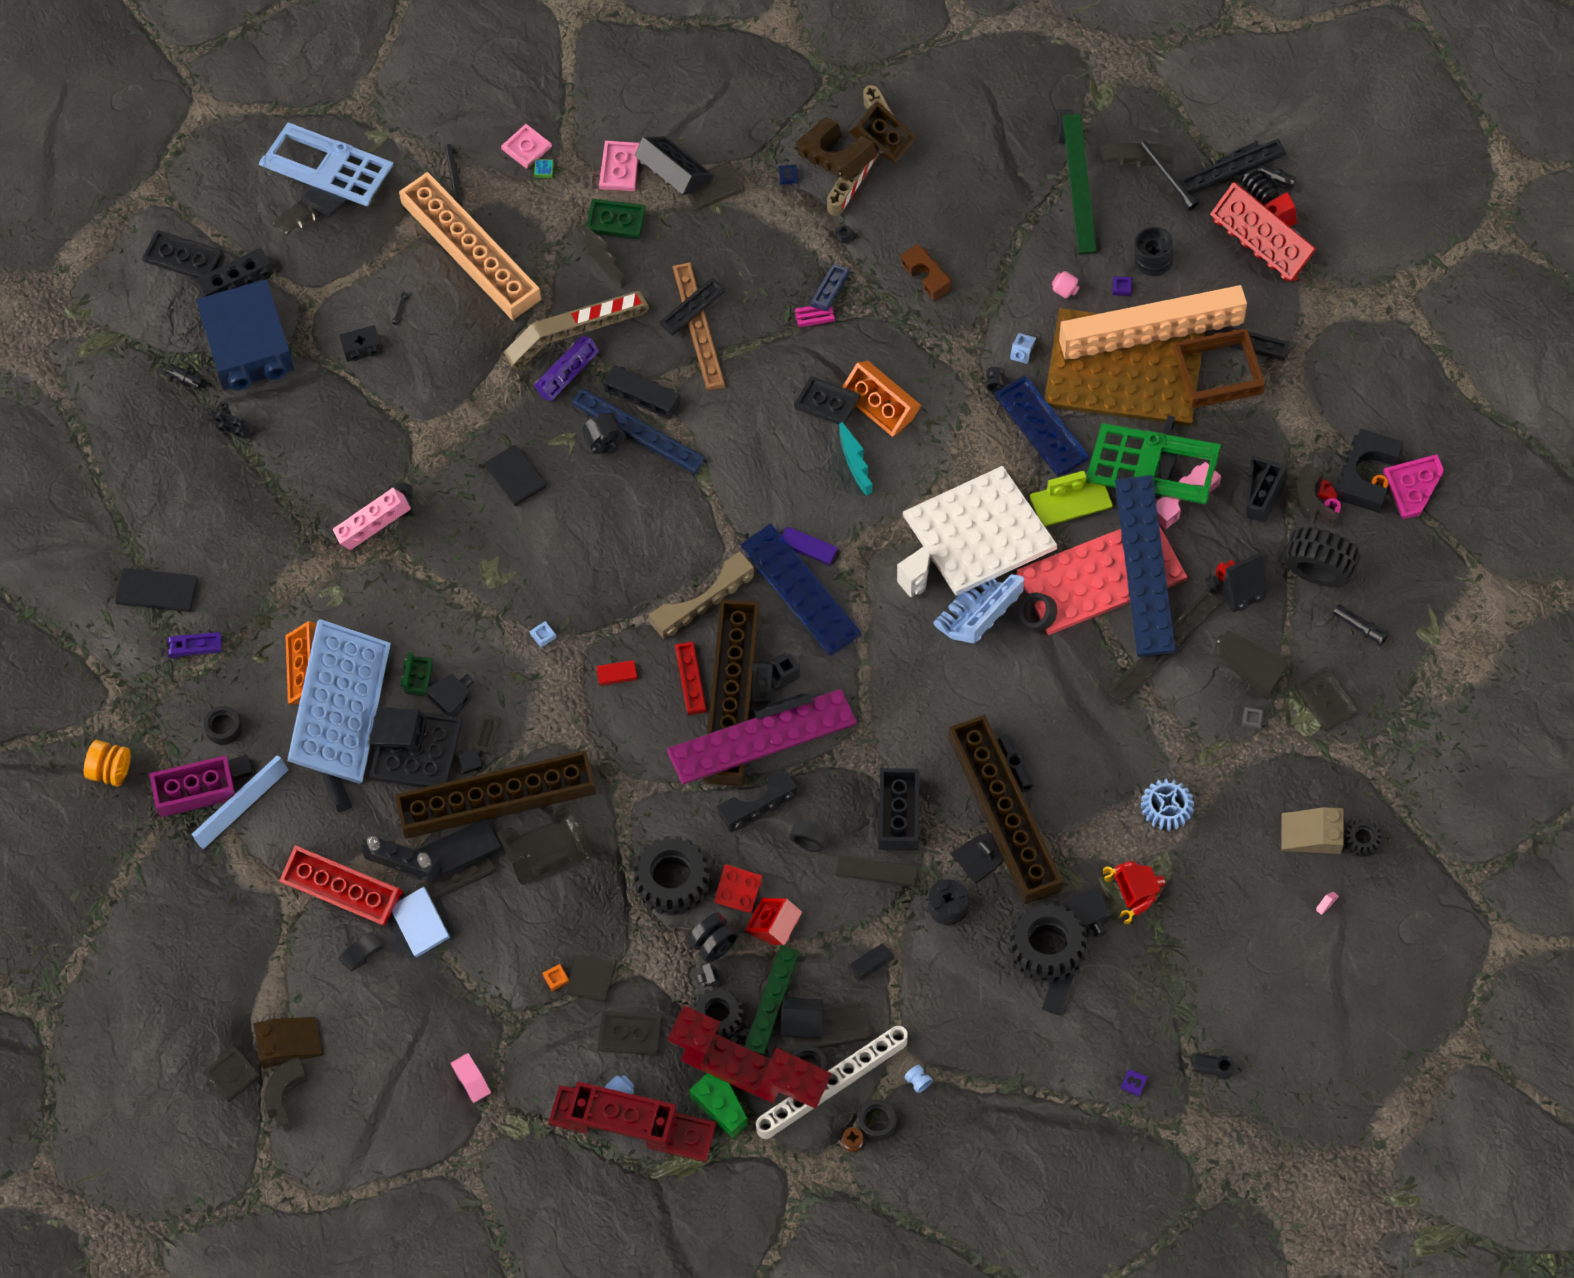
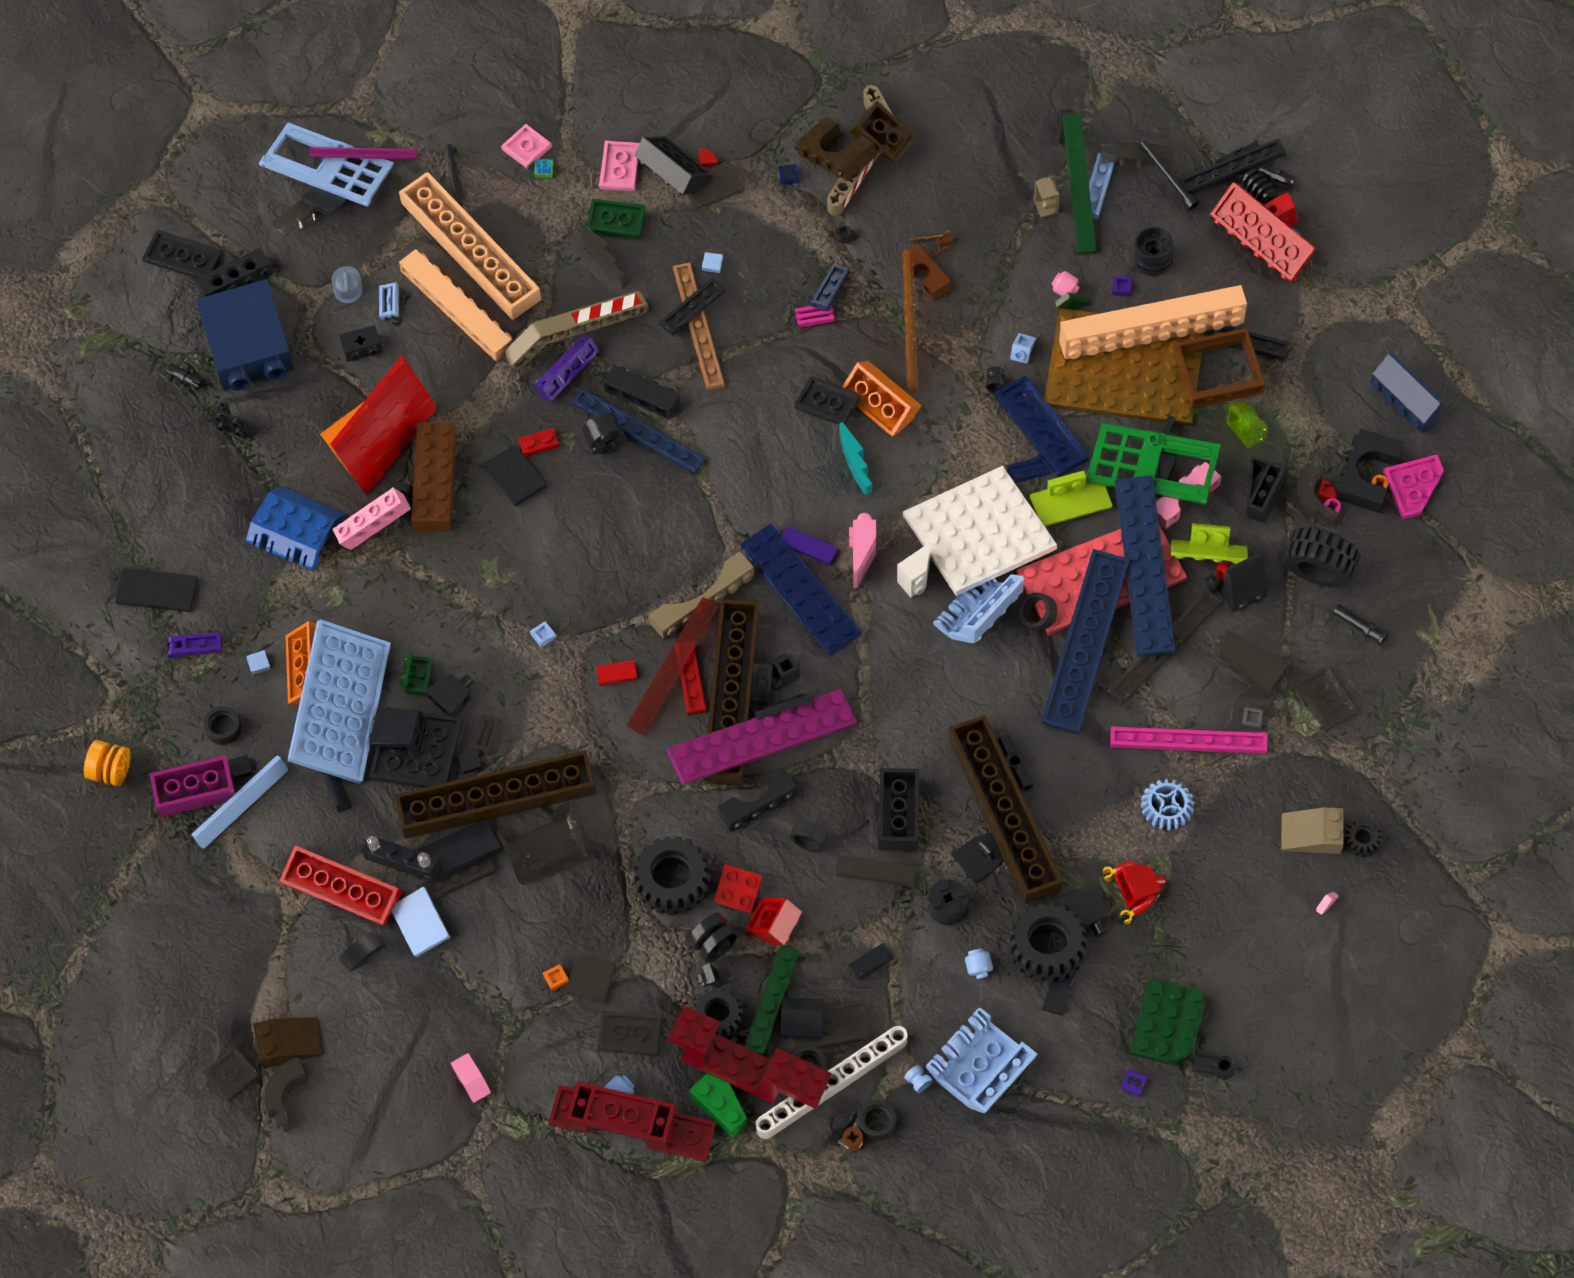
none -> blue slope [246,486,347,571]
none -> light blue tile [246,650,270,675]
none -> magenta axle [310,147,417,160]
none -> red piece [320,356,437,495]
none -> sand blue piece [332,266,363,304]
none -> light blue tile [379,282,399,320]
none -> light nougat brick [399,249,513,362]
none -> reddish brown brick [411,422,457,532]
none -> red plate [518,428,559,457]
none -> clear red tile [626,597,719,736]
none -> red tile [698,149,718,167]
none -> light blue tile [702,252,723,273]
none -> bright pink slope [849,513,876,588]
none -> clear orange tile [902,250,918,393]
none -> reddish brown plant [911,230,954,259]
none -> light blue slope [926,1008,1037,1114]
none -> light blue head [965,948,993,979]
none -> clear blue tile [1006,456,1048,483]
none -> dark tan window [1034,177,1060,219]
none -> dark blue plate [1041,549,1130,734]
none -> dark green tile [1055,292,1091,310]
none -> light blue tile [1089,153,1116,219]
none -> dark pink plate [1110,727,1267,754]
none -> dark green plate [1130,978,1204,1065]
none -> lime bracket [1171,523,1248,564]
none -> clear neon green slope [1226,402,1268,449]
none -> slope [1370,352,1443,433]

